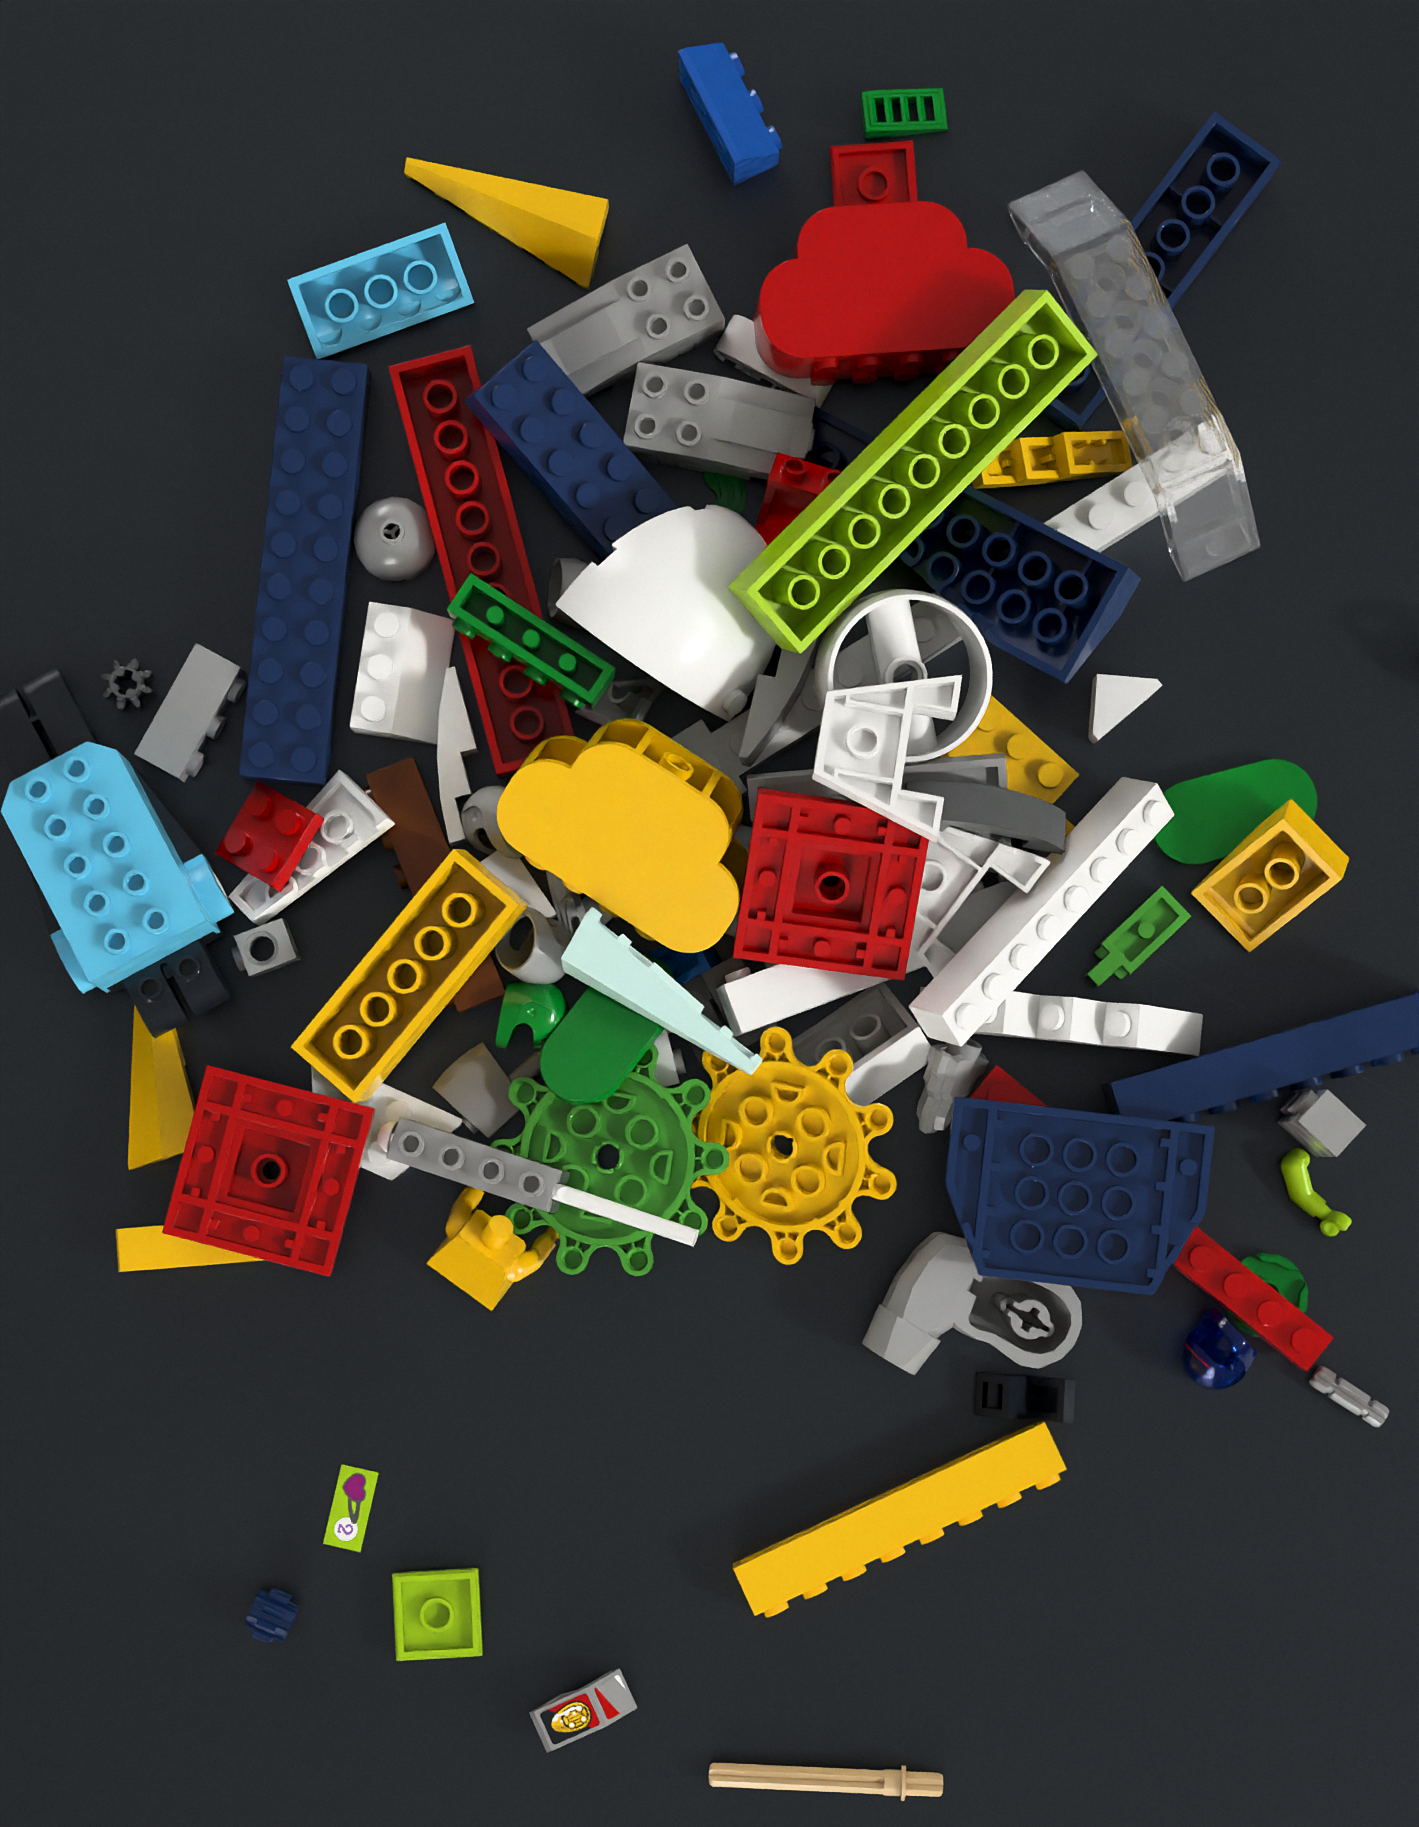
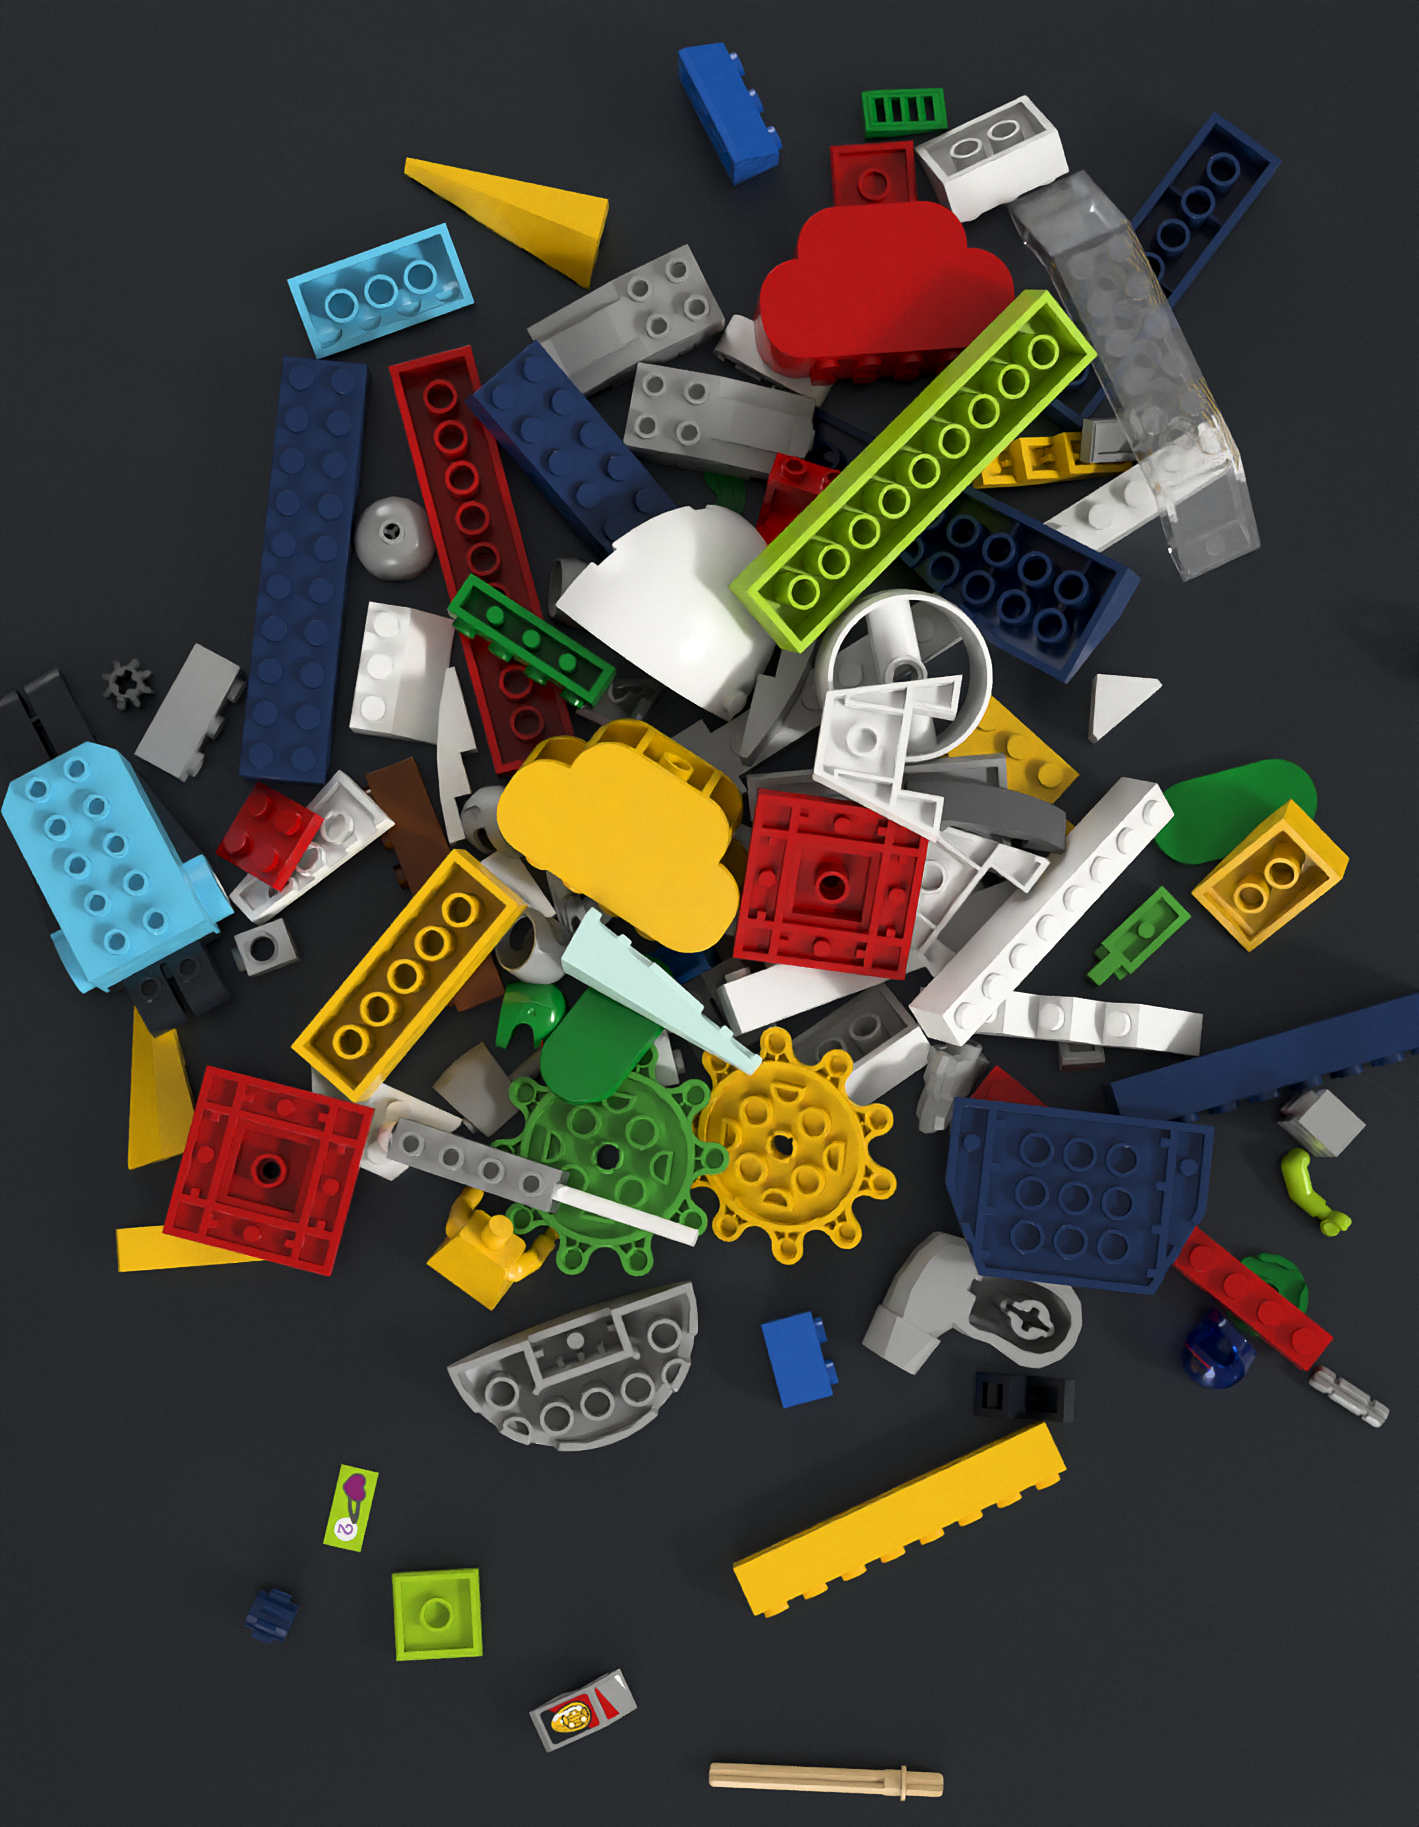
none -> light grey brick [447,1280,698,1451]
none -> blue brick [760,1310,838,1408]
none -> white slope [914,95,1069,223]
none -> white slope [1057,1042,1105,1072]
none -> light grey tile [1080,416,1155,463]

